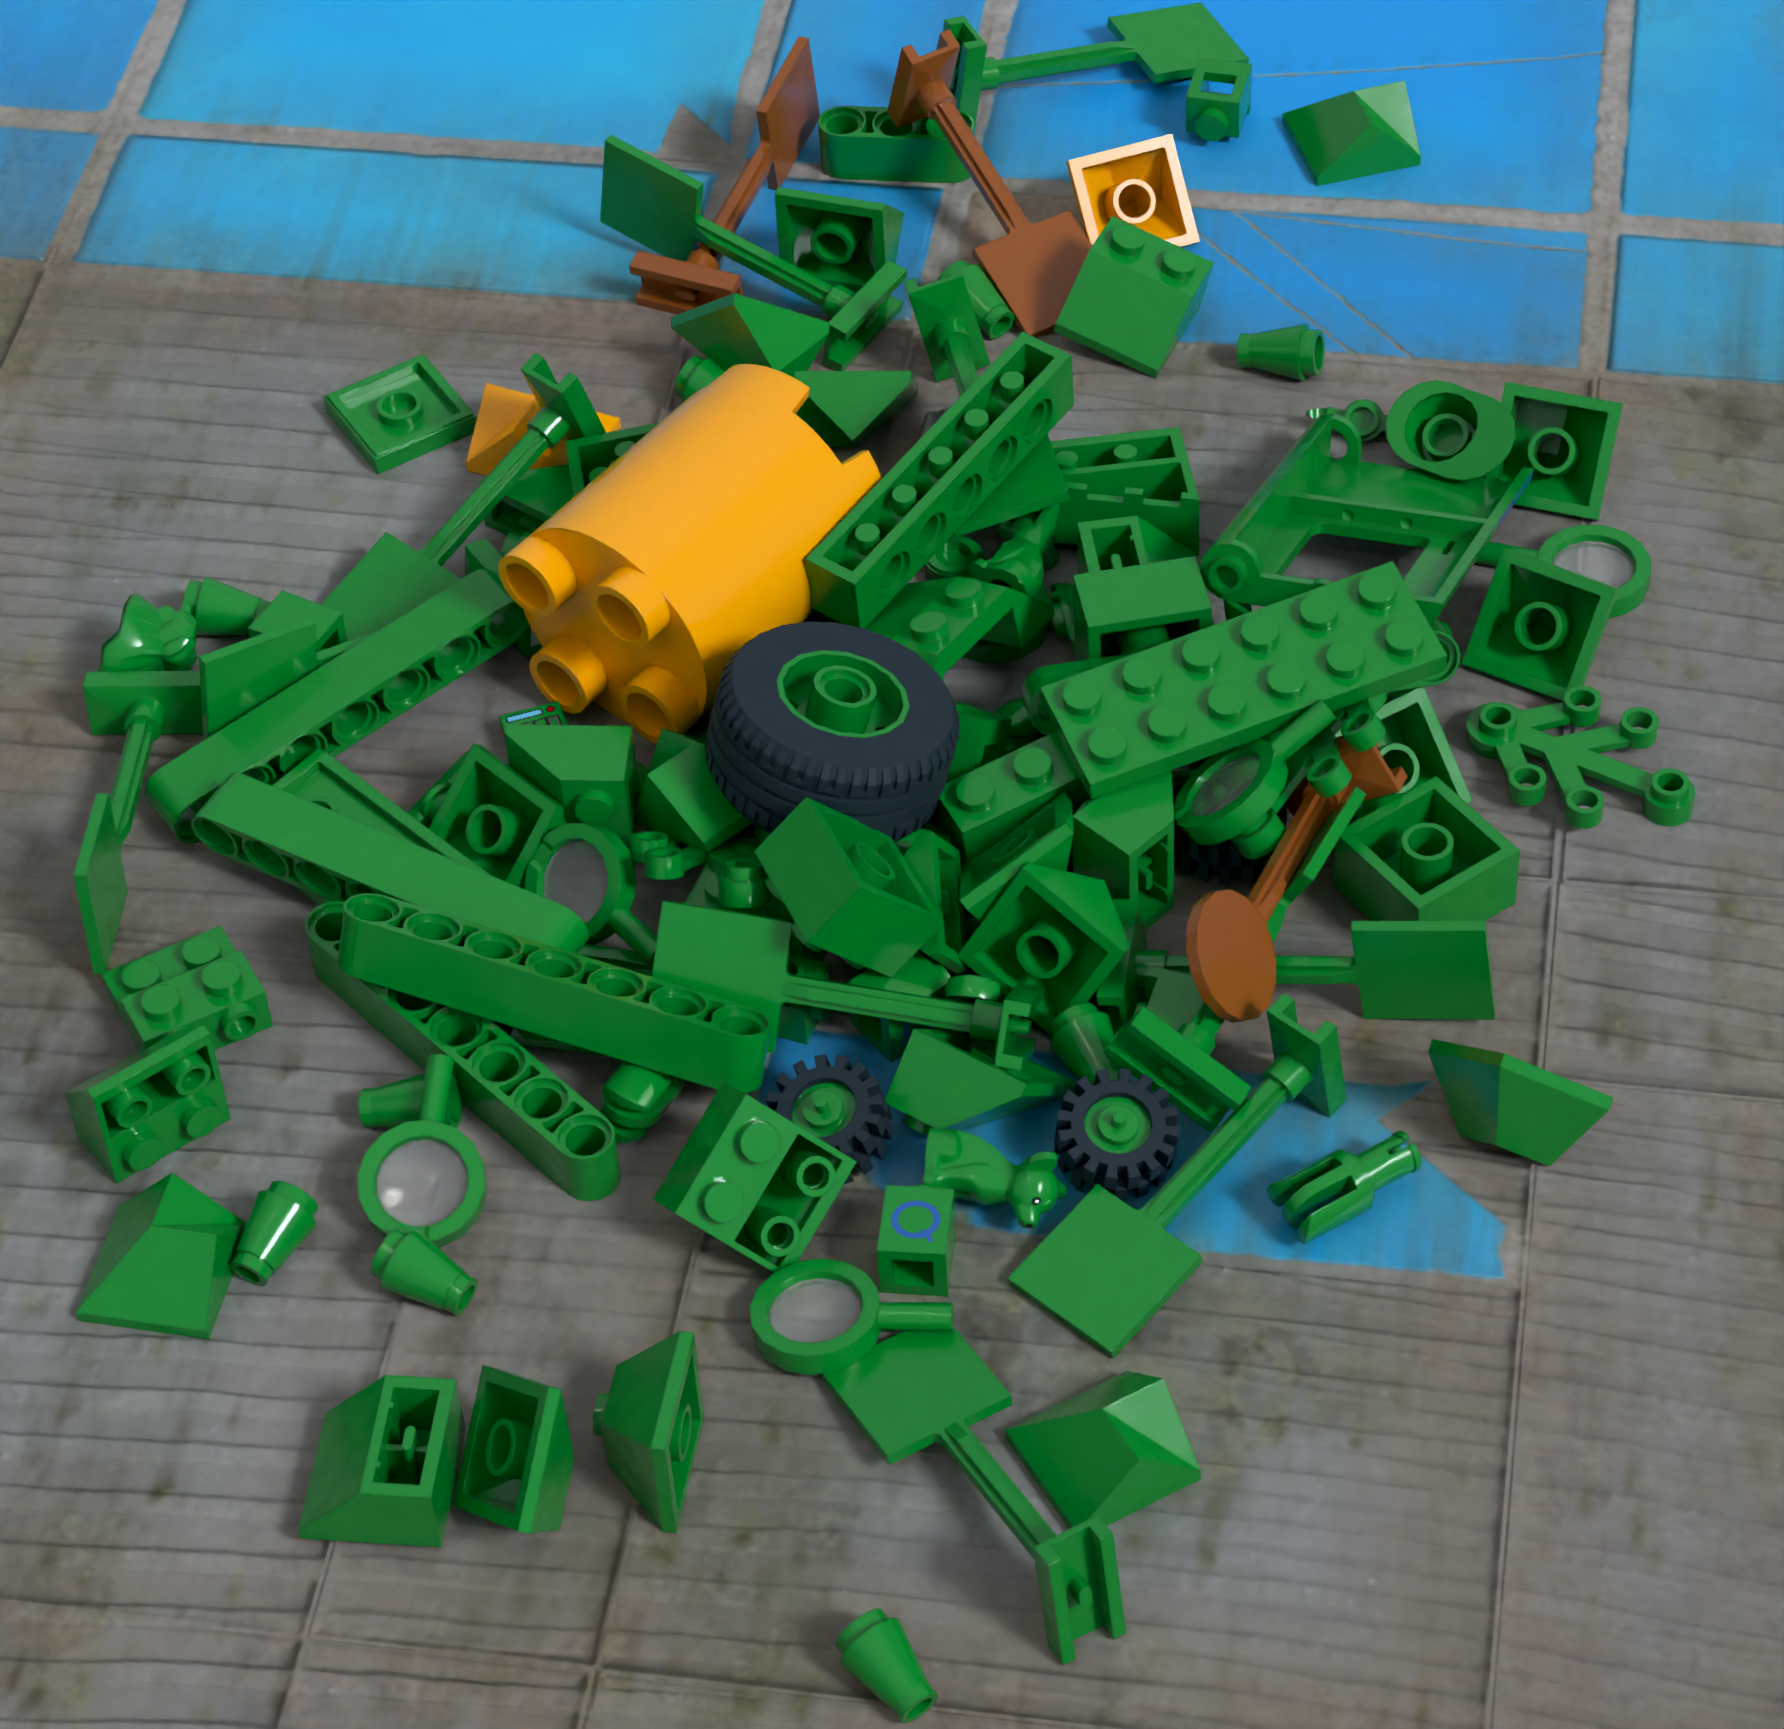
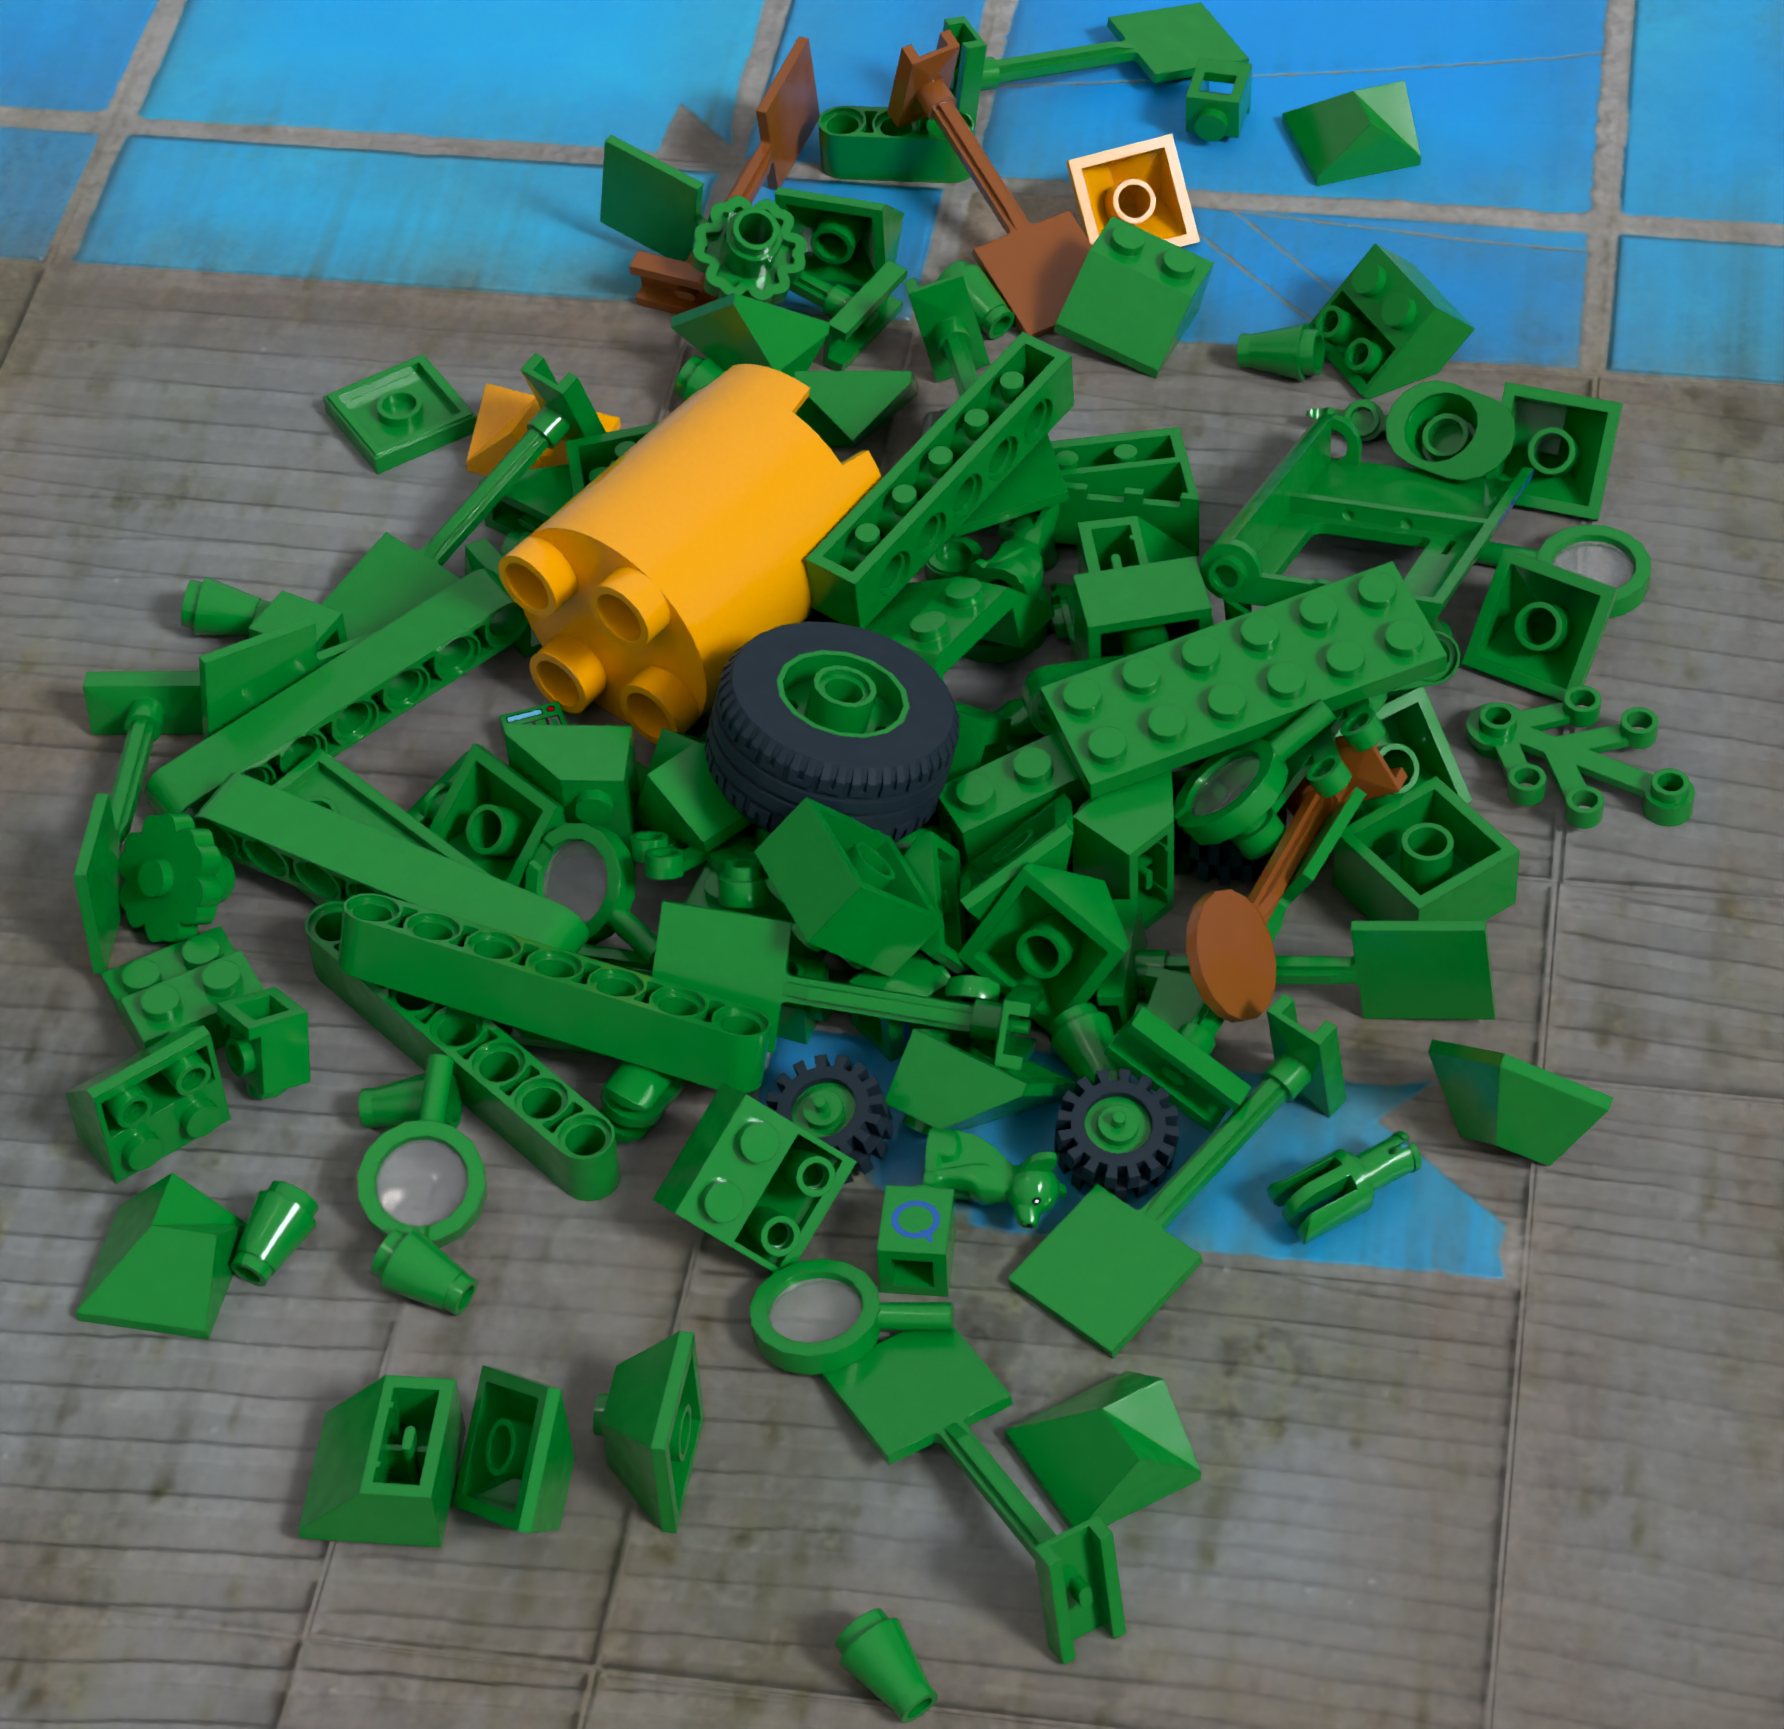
green hair [96,593,197,672] -> none
none -> green plant [119,813,235,943]
none -> green brick [217,986,311,1099]
none -> green plant [691,196,807,304]
none -> green slope [1309,243,1475,400]

